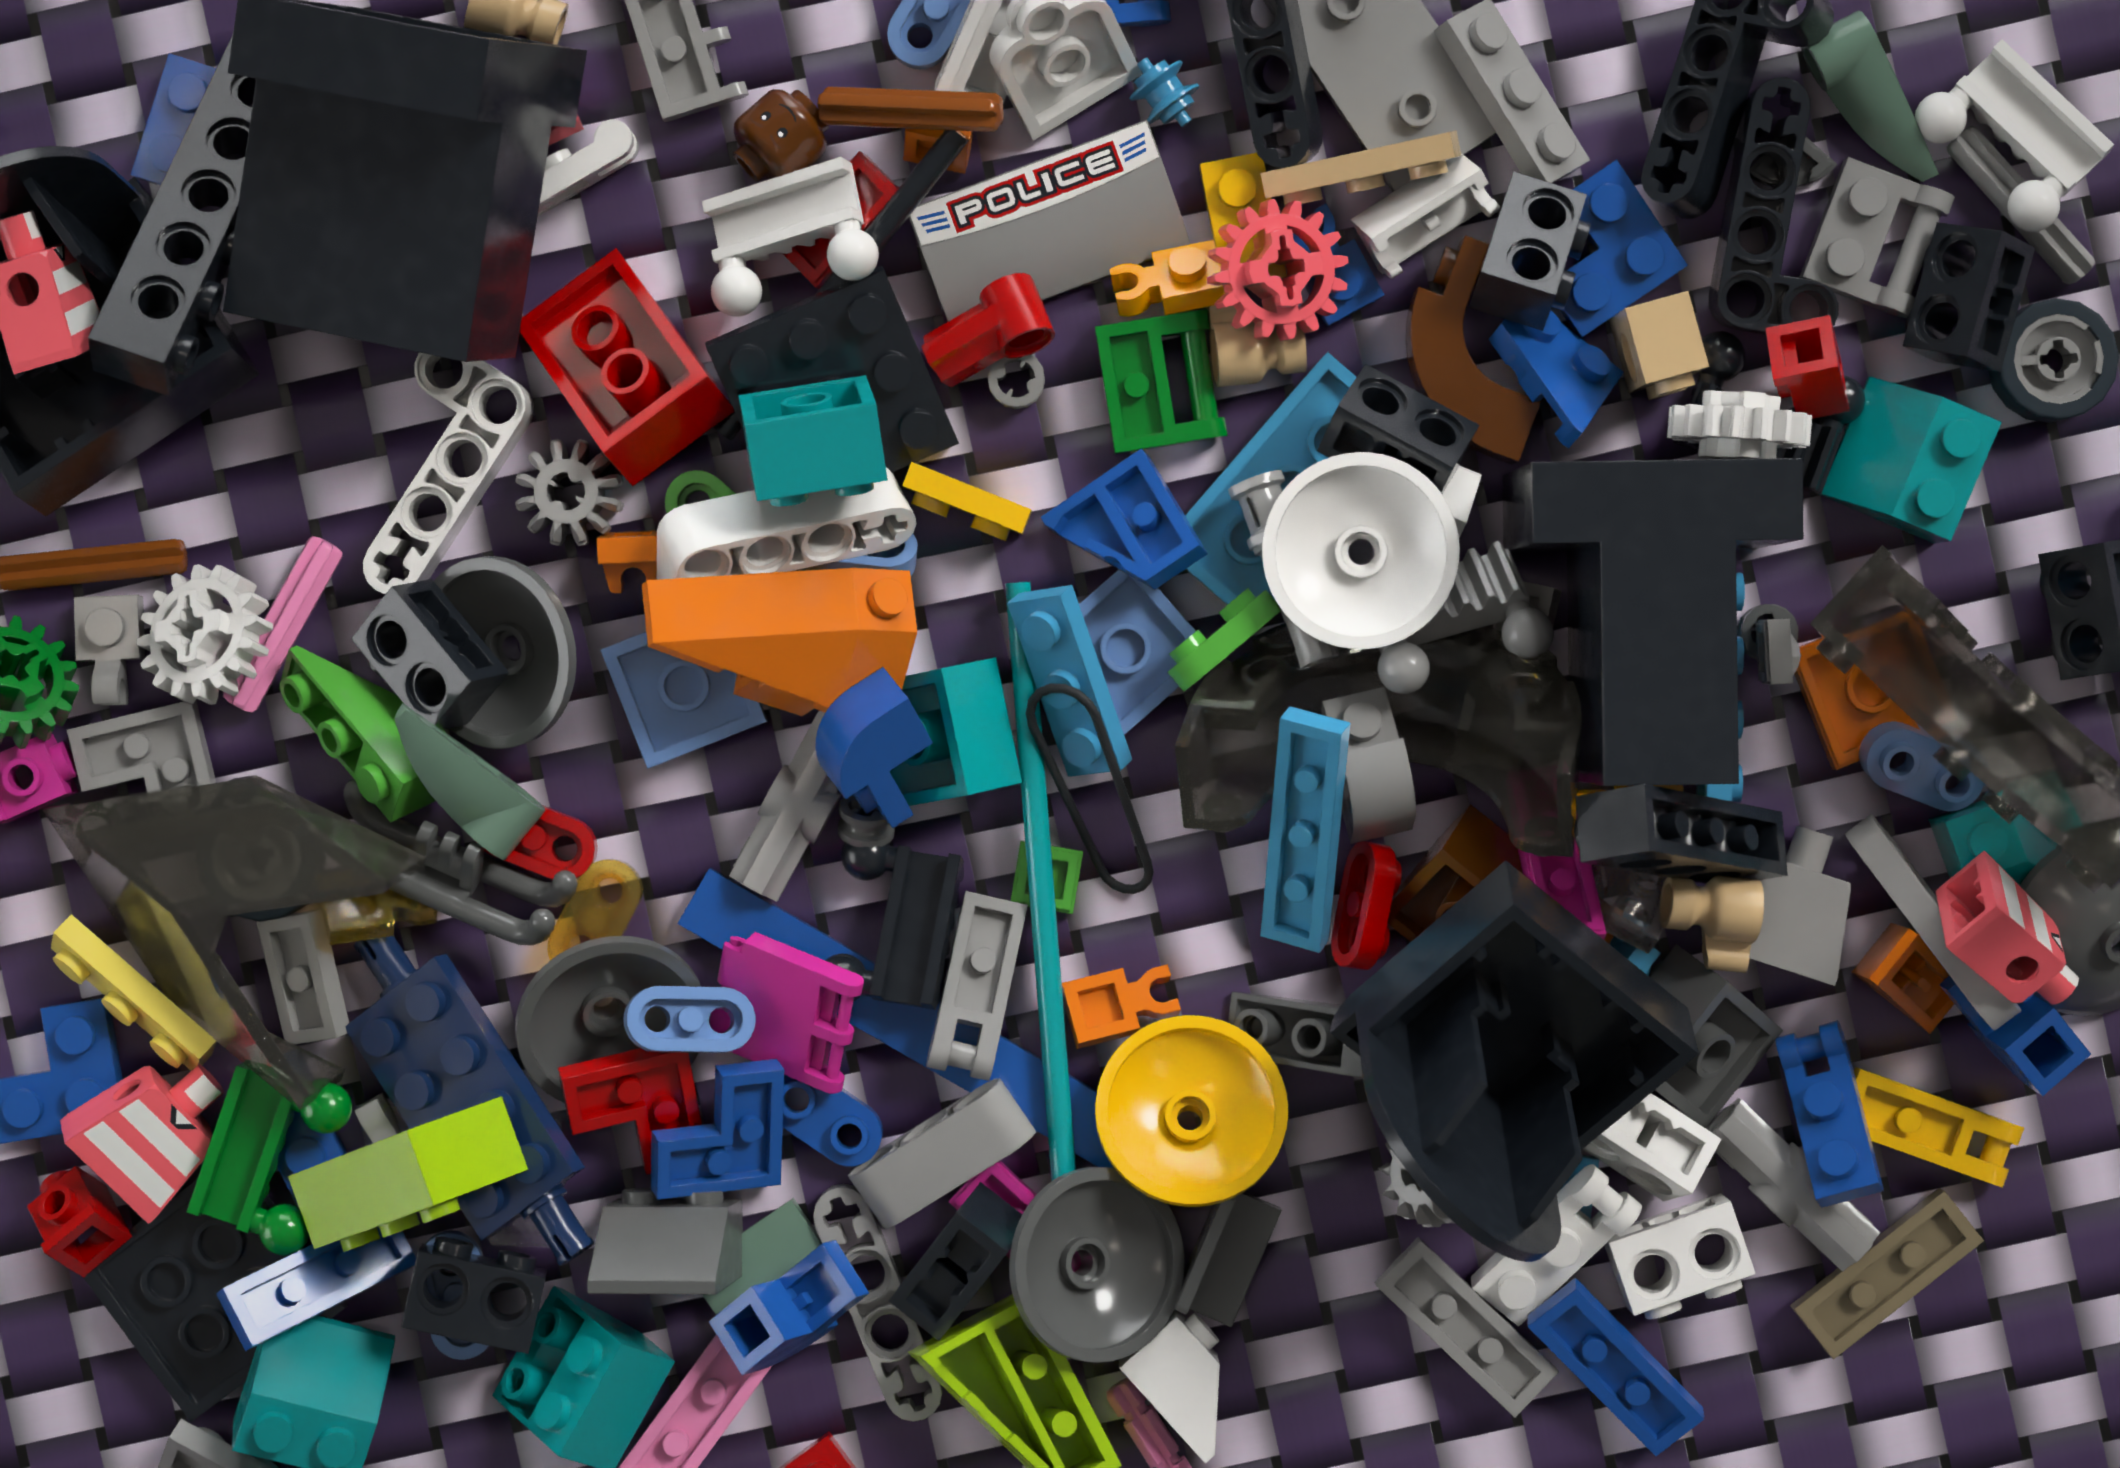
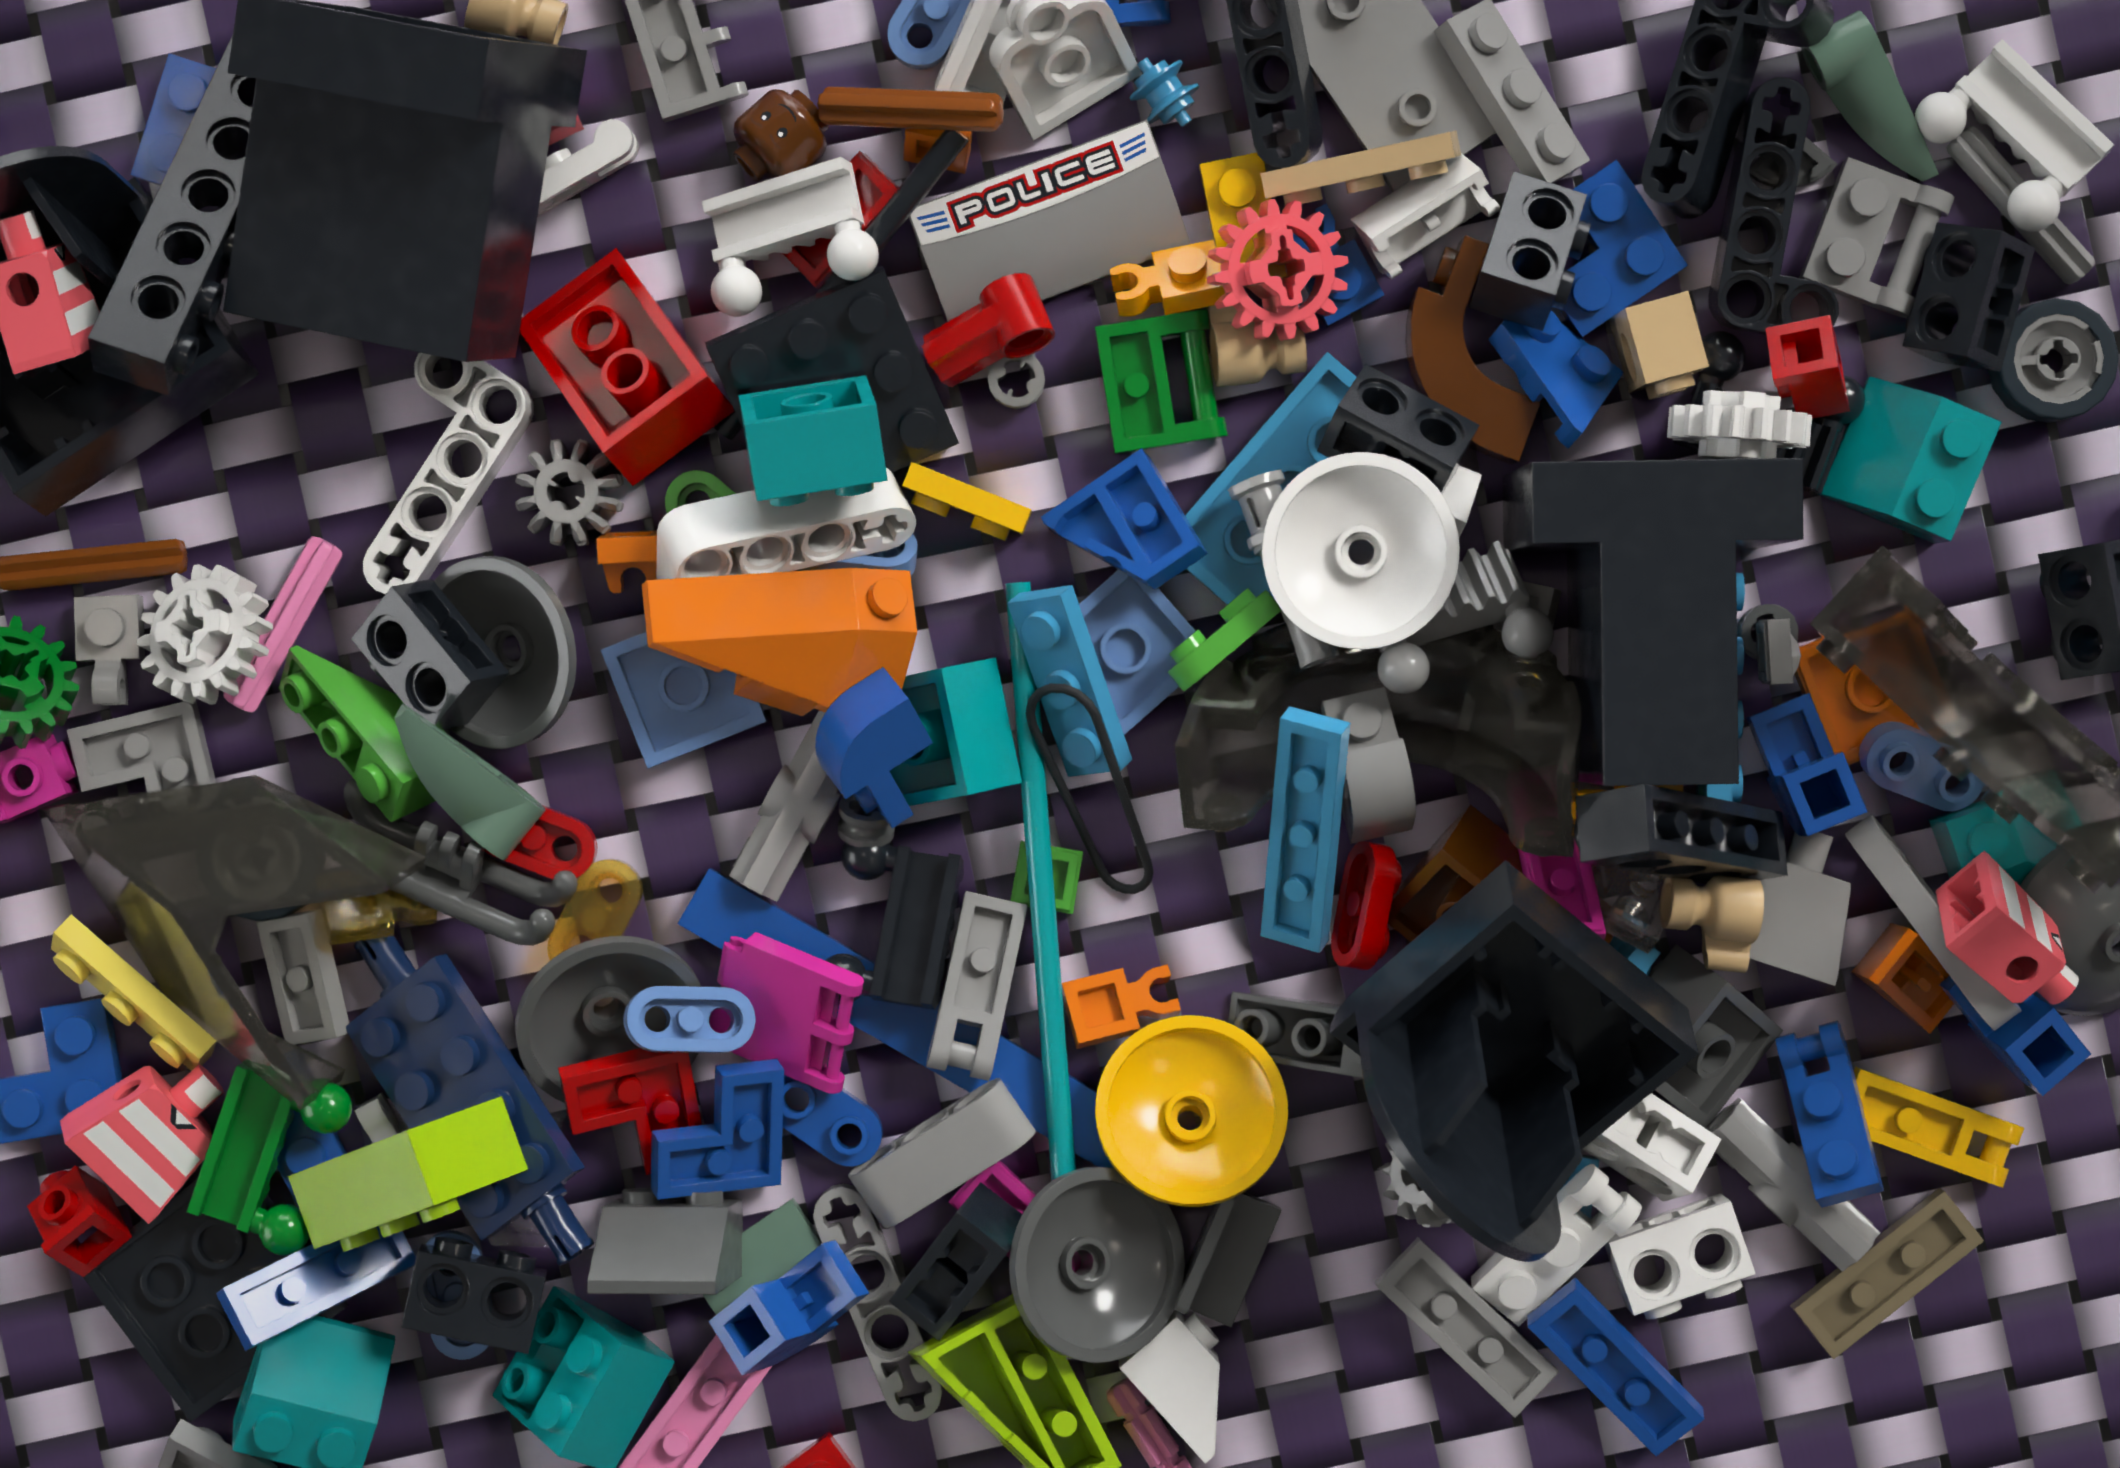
none -> blue brick [1746,693,1868,836]

